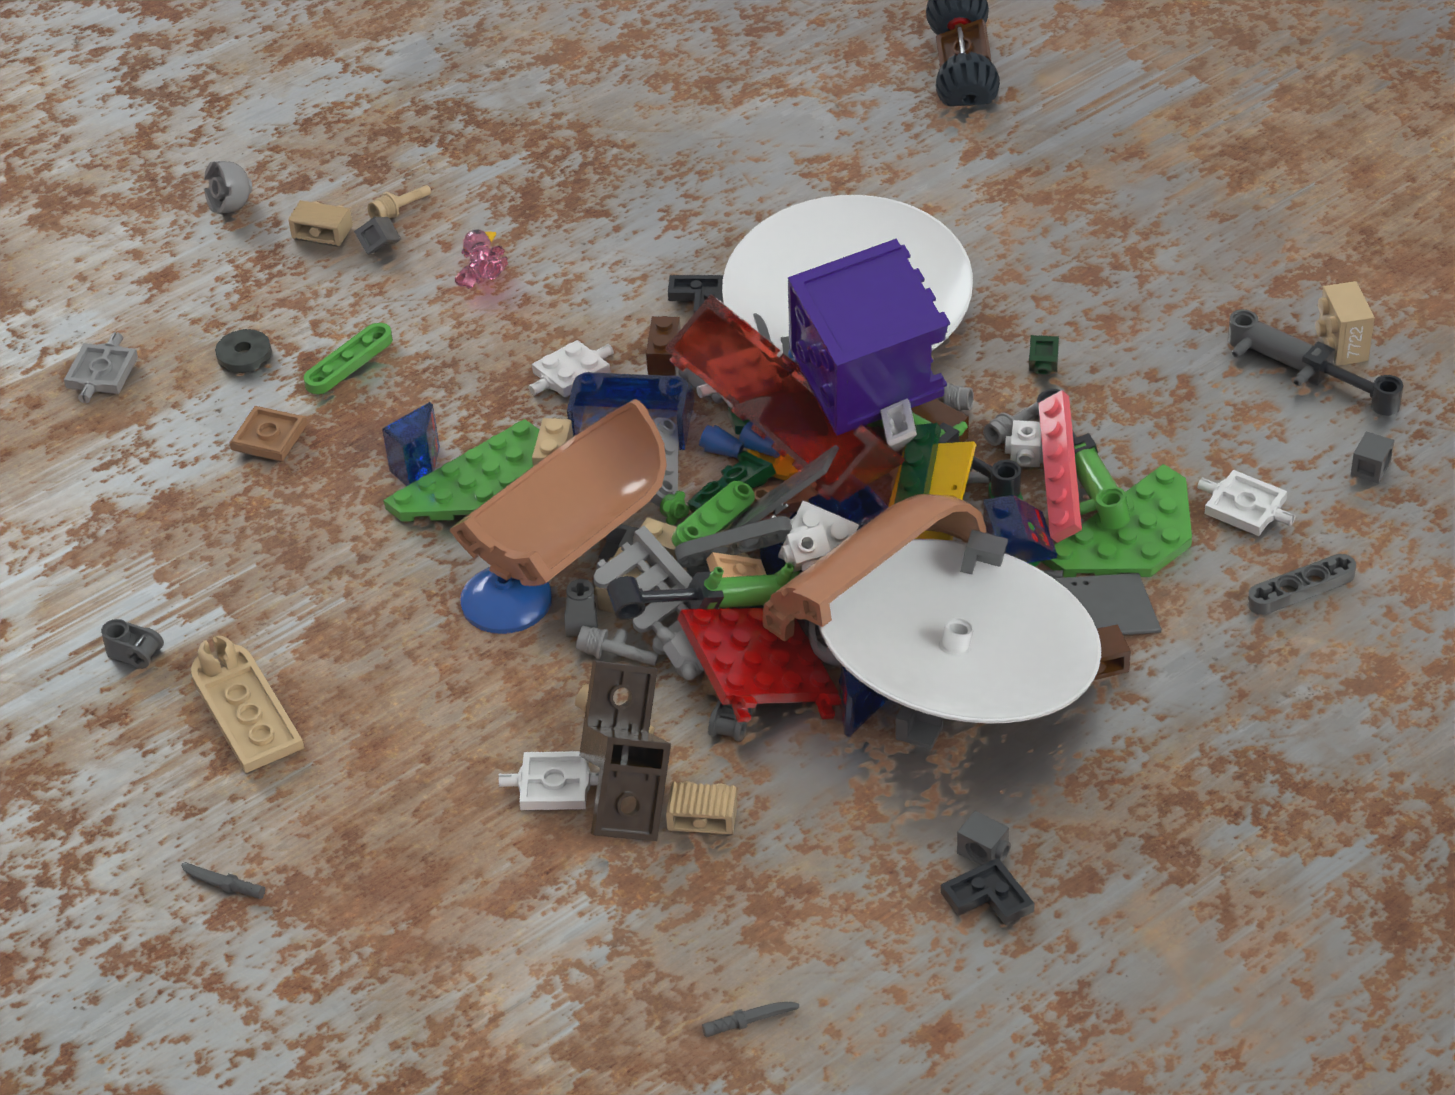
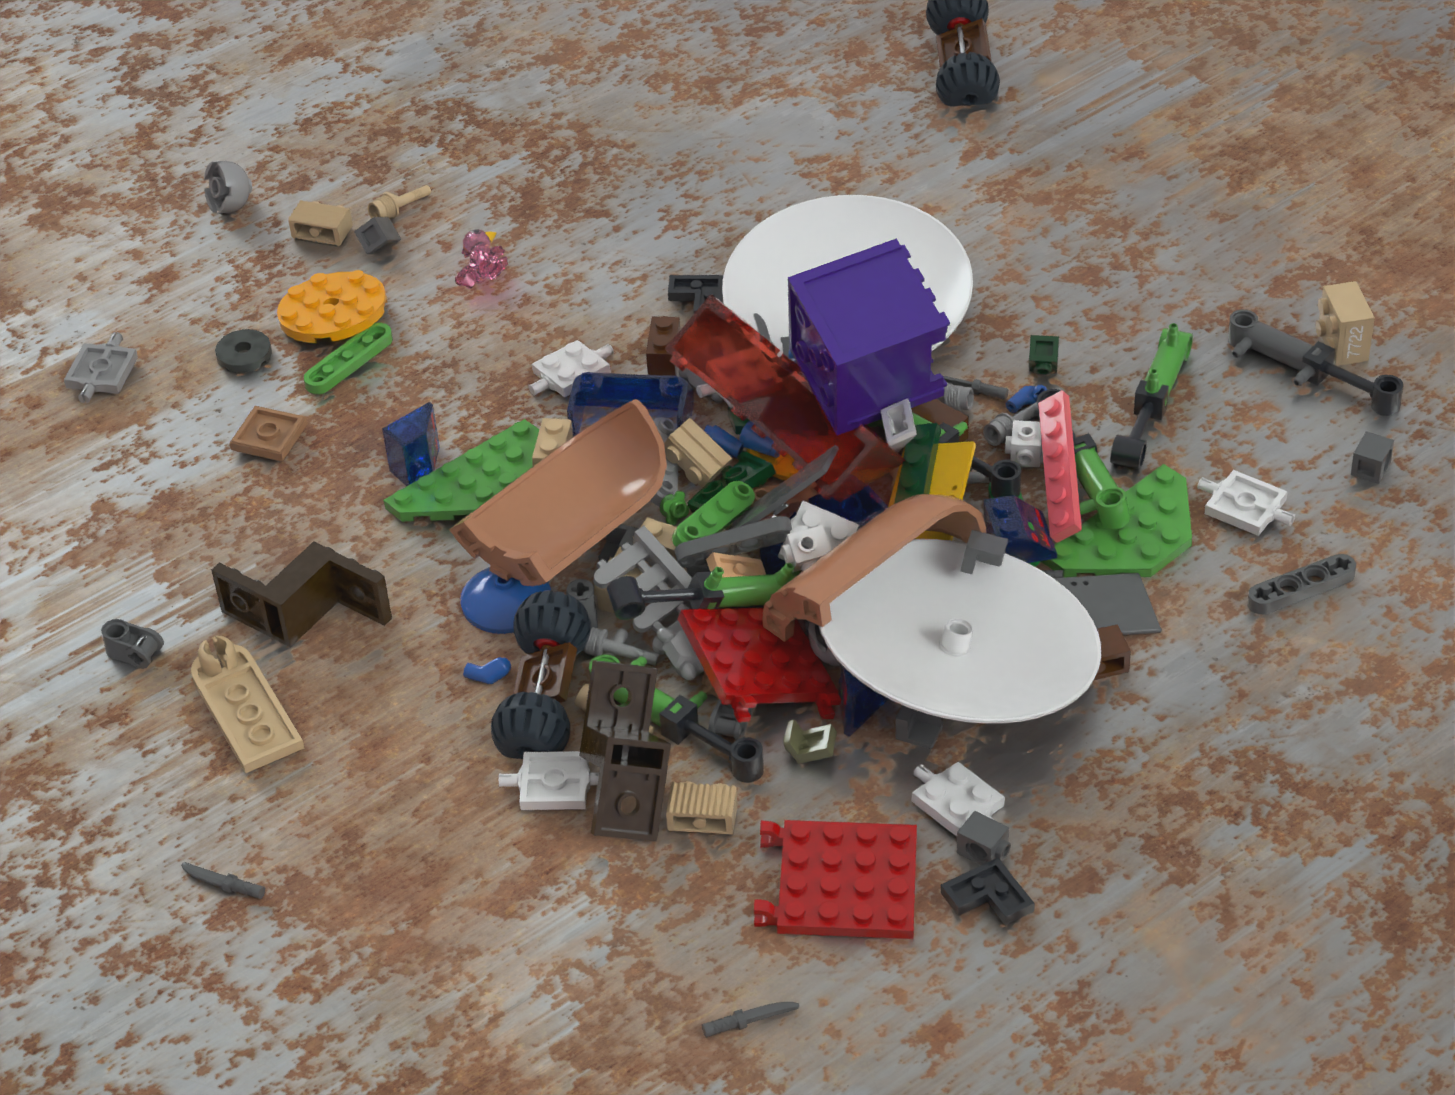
none -> dark brown bracket [211,541,392,648]
none -> light orange plate [277,270,388,343]
none -> blue arm [463,657,511,684]
none -> black plate [491,590,591,759]
none -> black piece [589,654,764,783]
none -> tan brick [664,418,732,488]
none -> red plate [754,820,917,939]
none -> olive bracket [783,720,837,764]
none -> white plate [911,762,1005,836]
none -> dark grey piece [943,376,1009,400]
none -> blue arm [1005,385,1048,413]
none -> piece [1110,323,1193,470]

